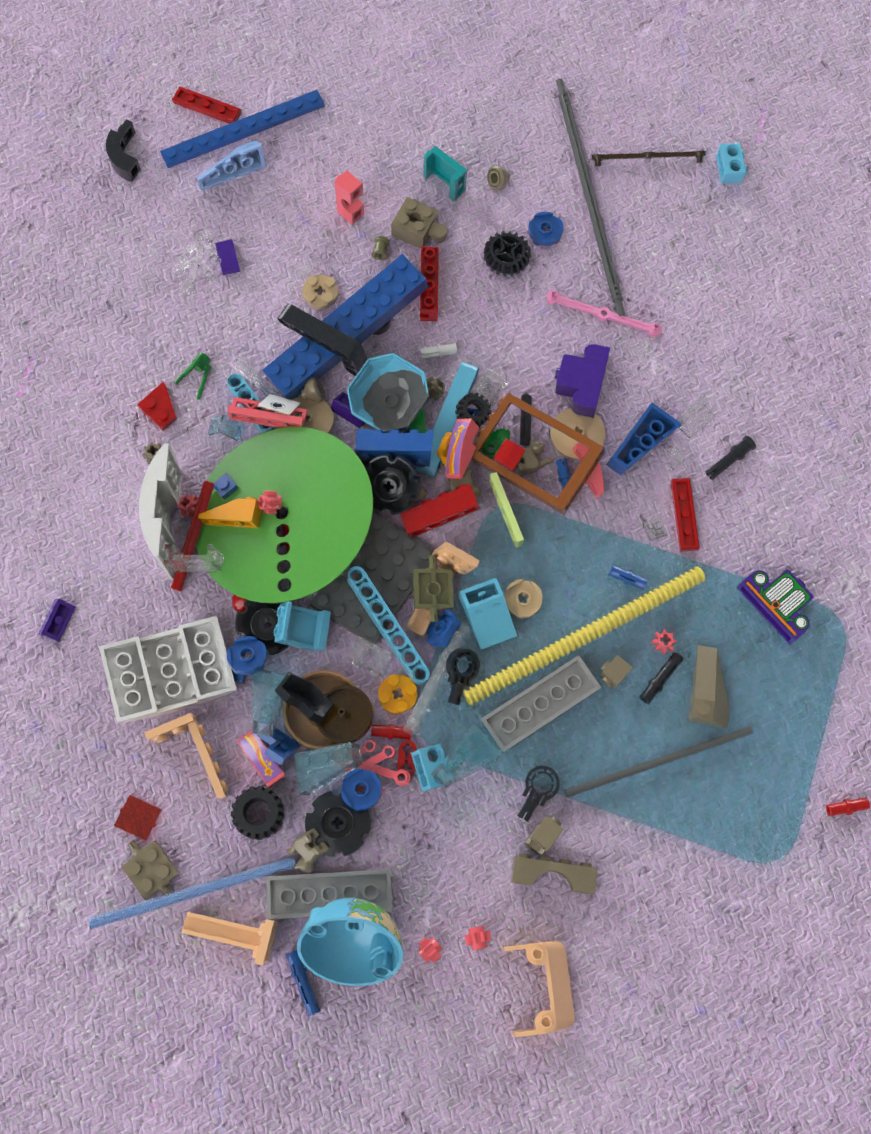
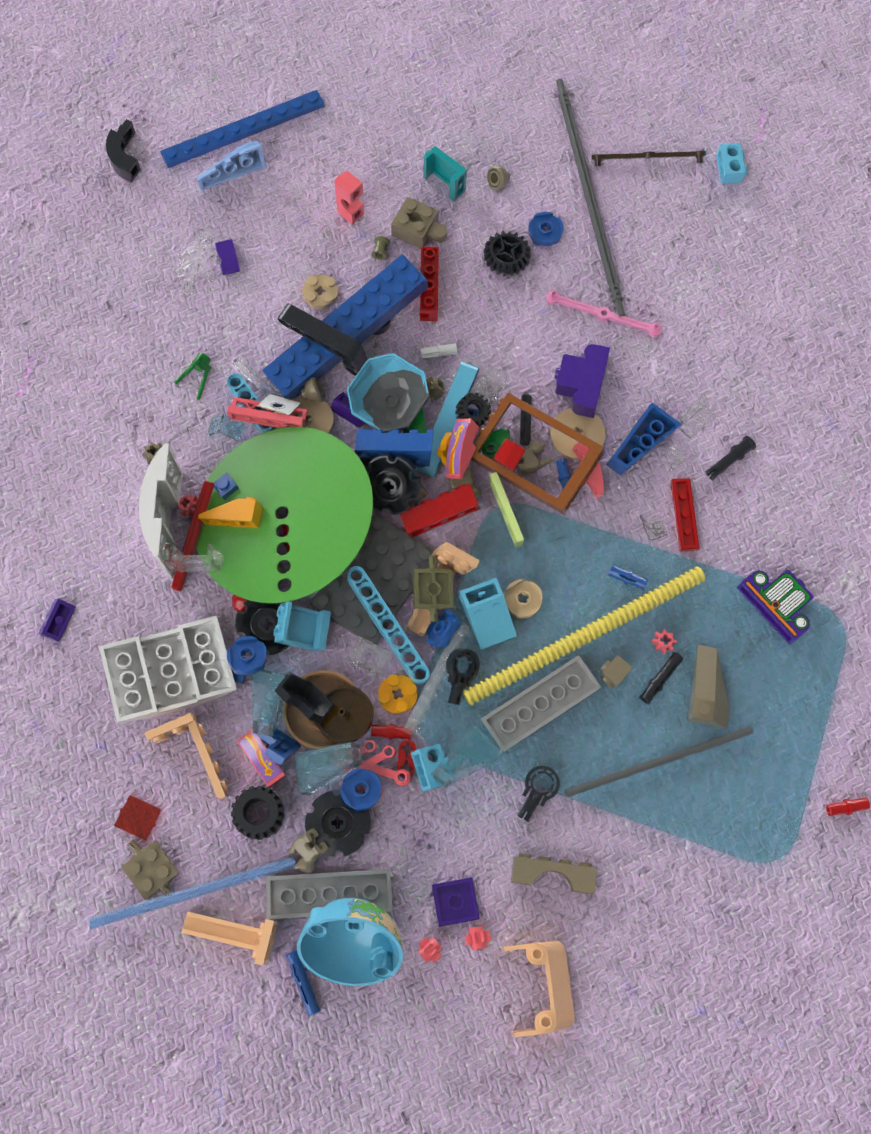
red wing [137,382,177,431] -> none
red tile [172,86,242,124] -> none
coral gear [258,490,282,514] -> none
dark tan arch [524,816,564,856] -> none
none -> dark purple tile [432,877,480,927]

